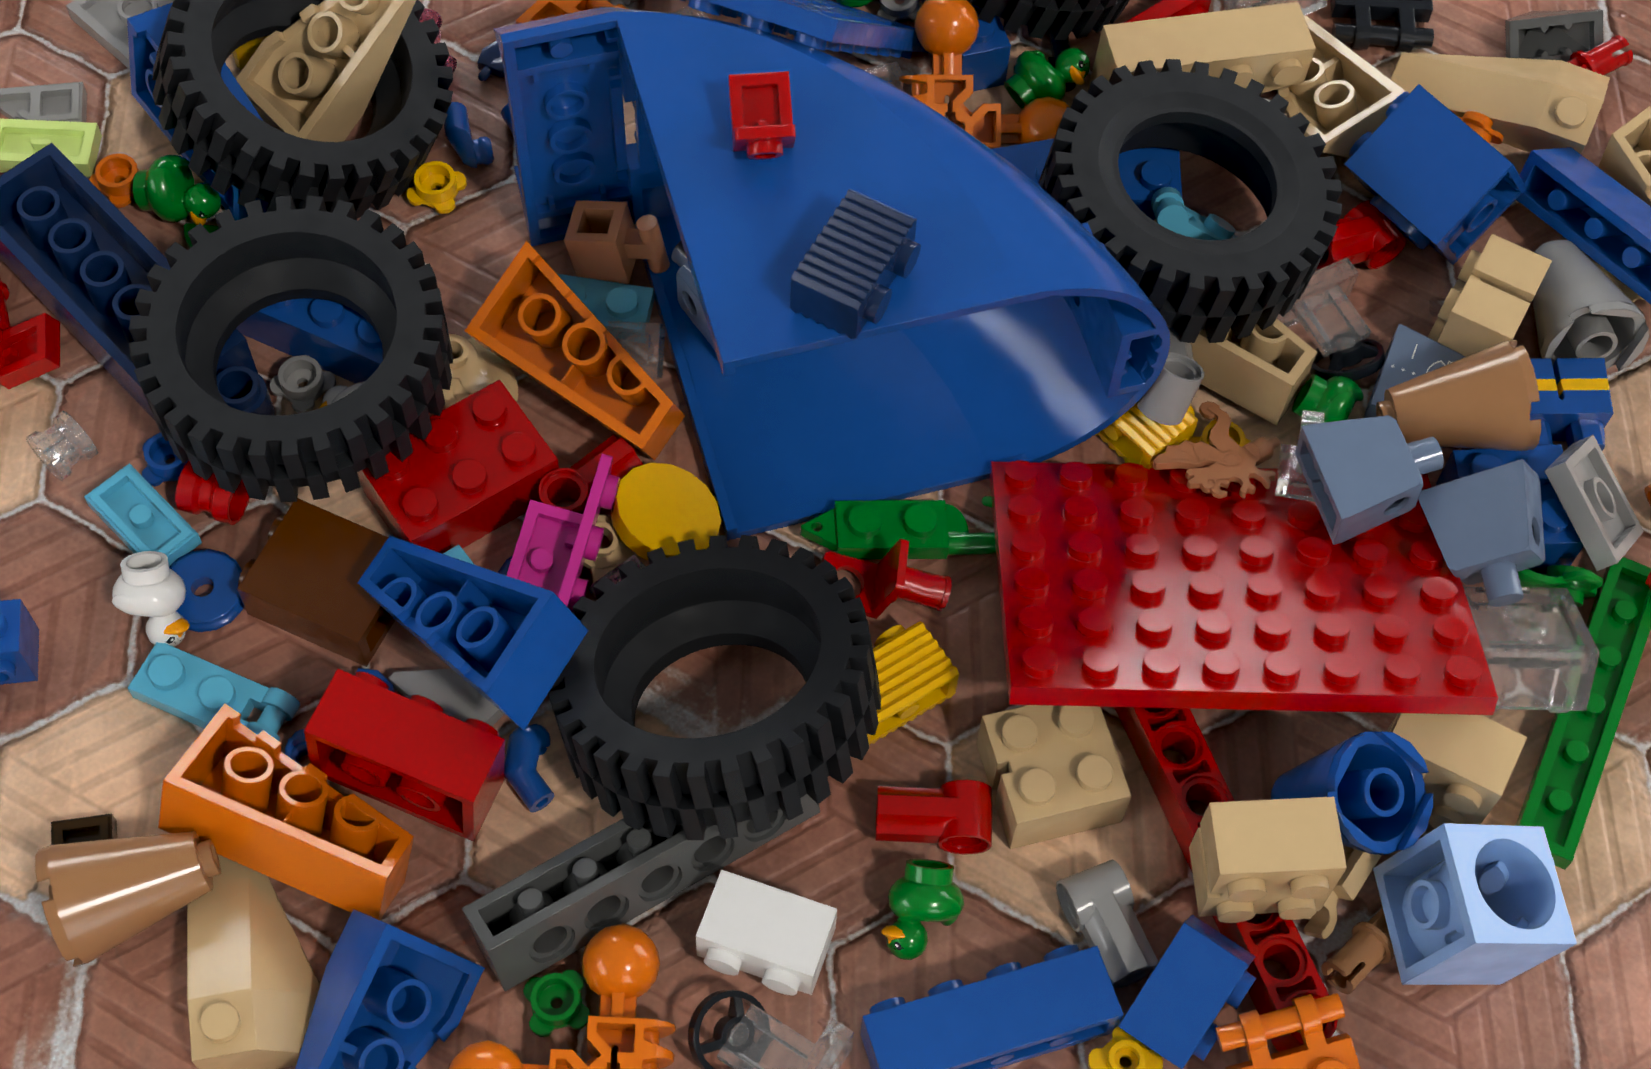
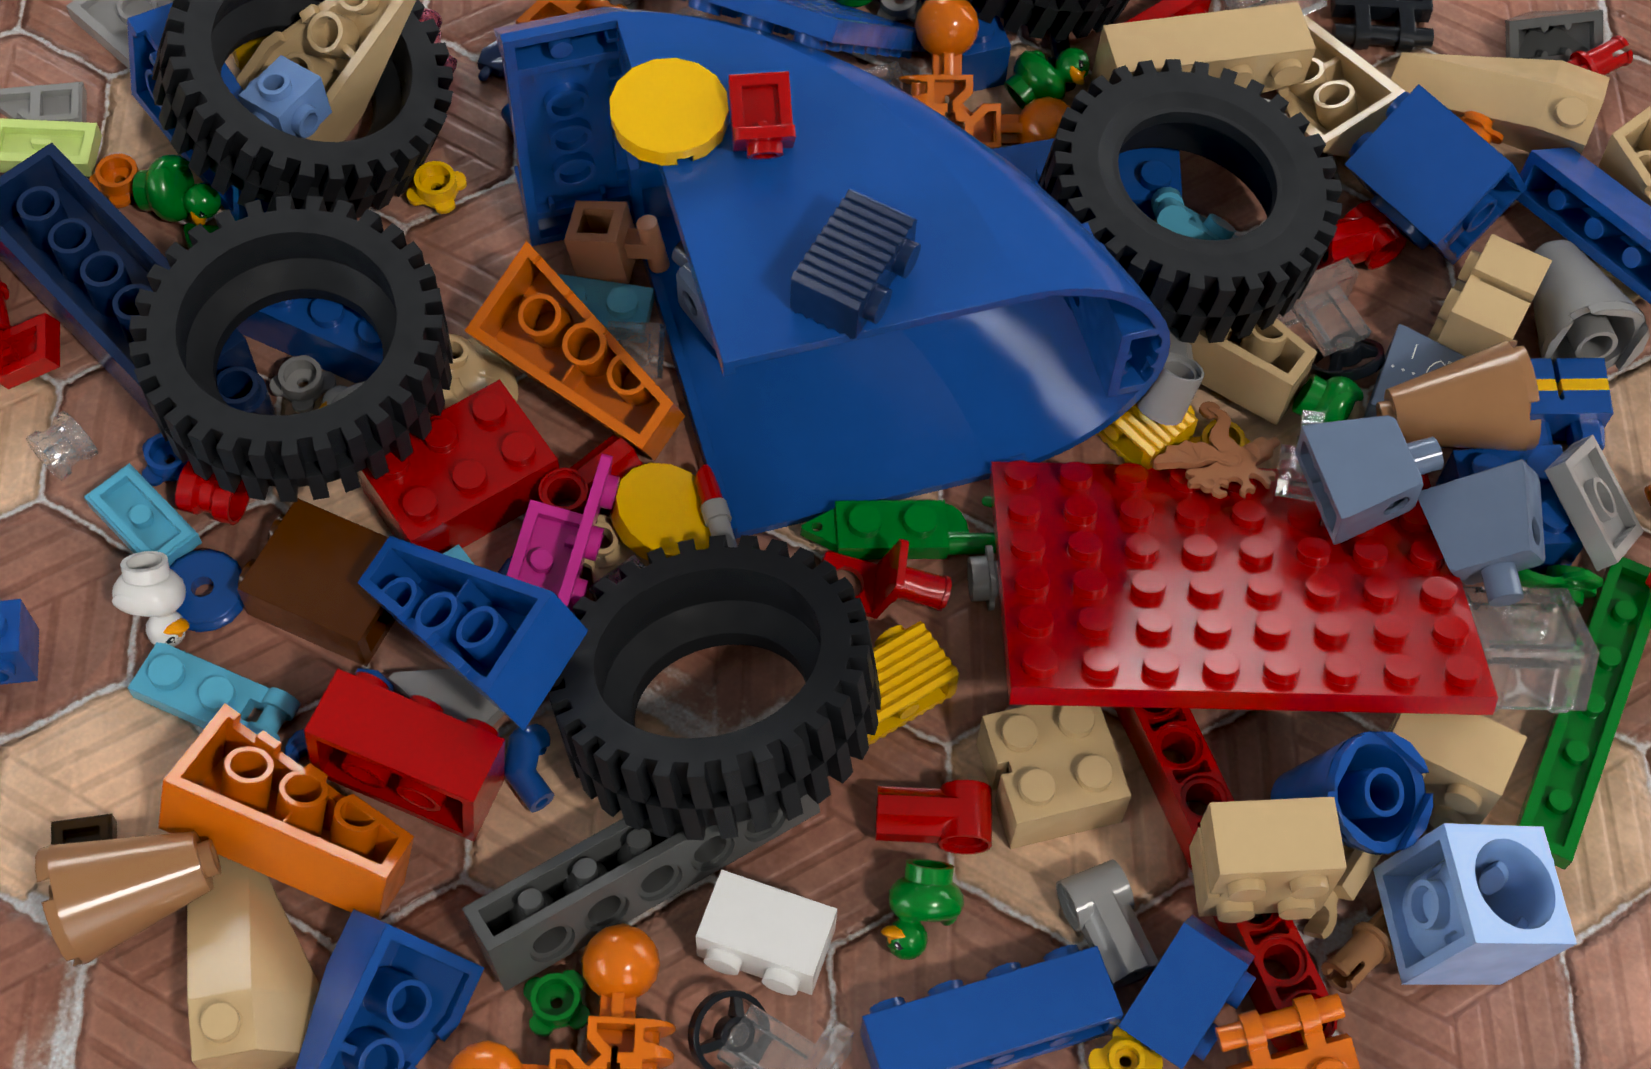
blue arm [444,102,494,168] -> none
none -> medium blue brick [238,55,332,139]
none -> yellow tile [609,58,729,166]
none -> light grey piece [695,464,738,547]
none -> light grey plate [967,545,1000,611]

